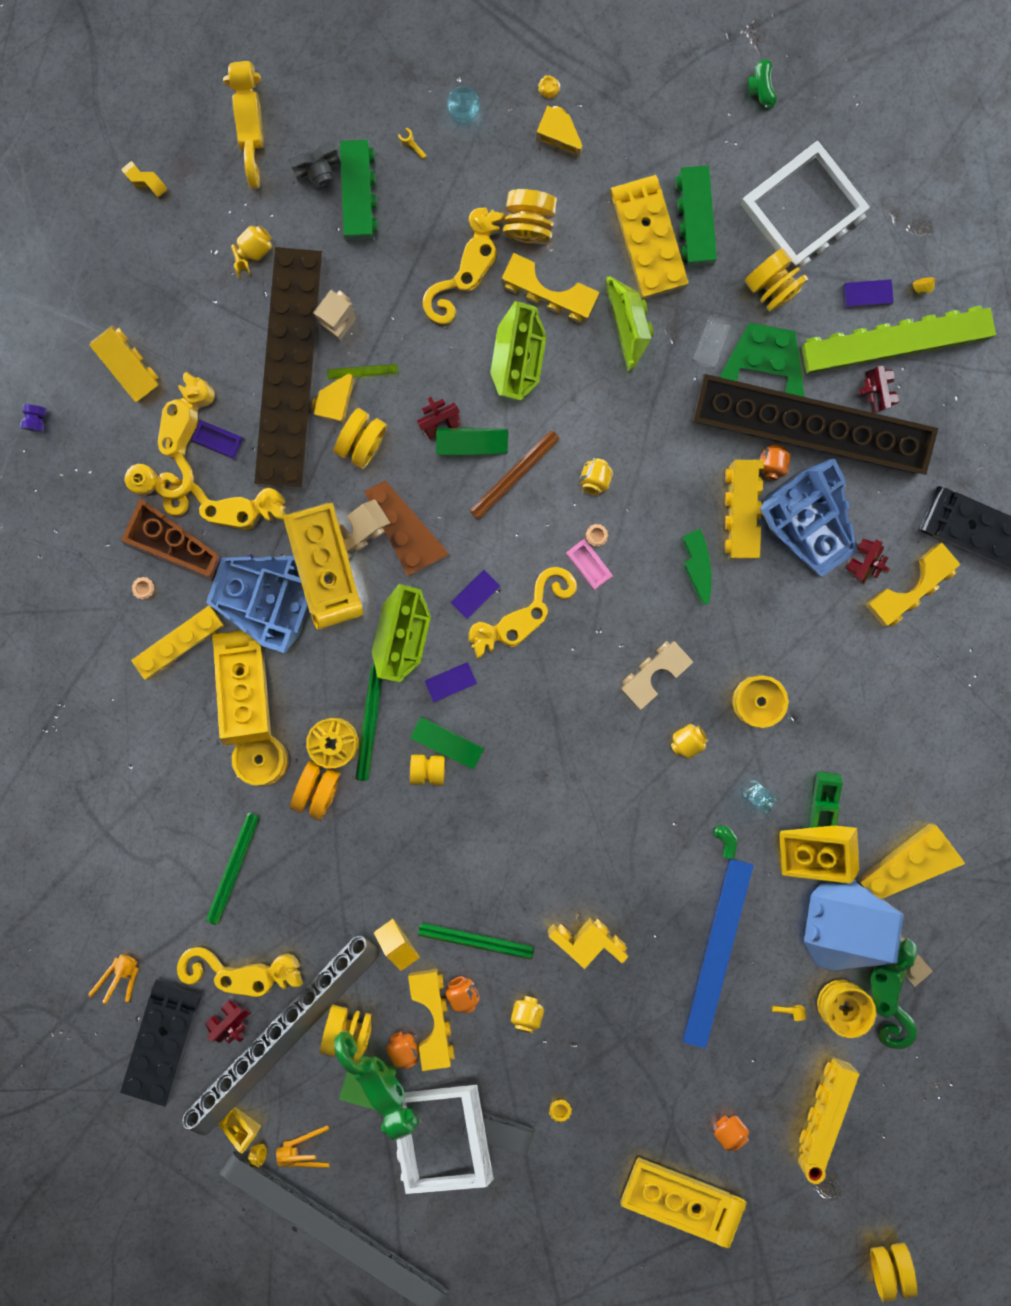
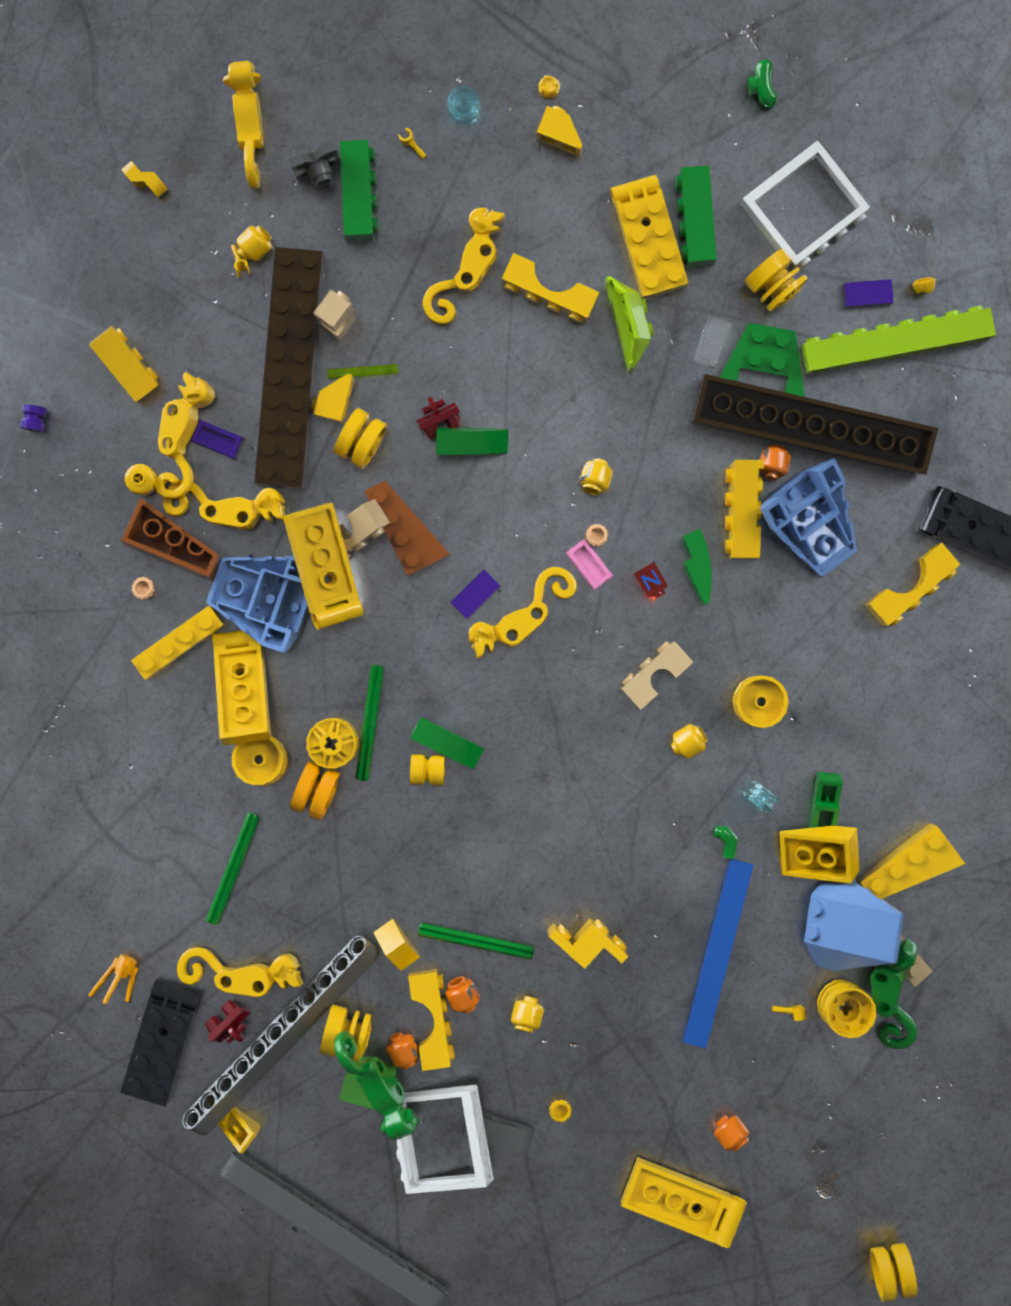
yellow piece [248,1144,267,1167] -> none
light orange plant [276,1126,330,1168] -> none
lime wedge [371,584,431,682] -> none
dark purple tile [425,662,477,702] -> none
dark orange axle [470,430,559,519] -> none
lime wedge [490,301,547,401] -> none
yellow wheel [503,189,557,244] -> none
yellow hinge [798,1057,860,1184] -> none
dark red hips [847,539,890,584] -> none
dark red hips [859,366,899,413] -> none
none -> clear red brick [632,562,668,601]

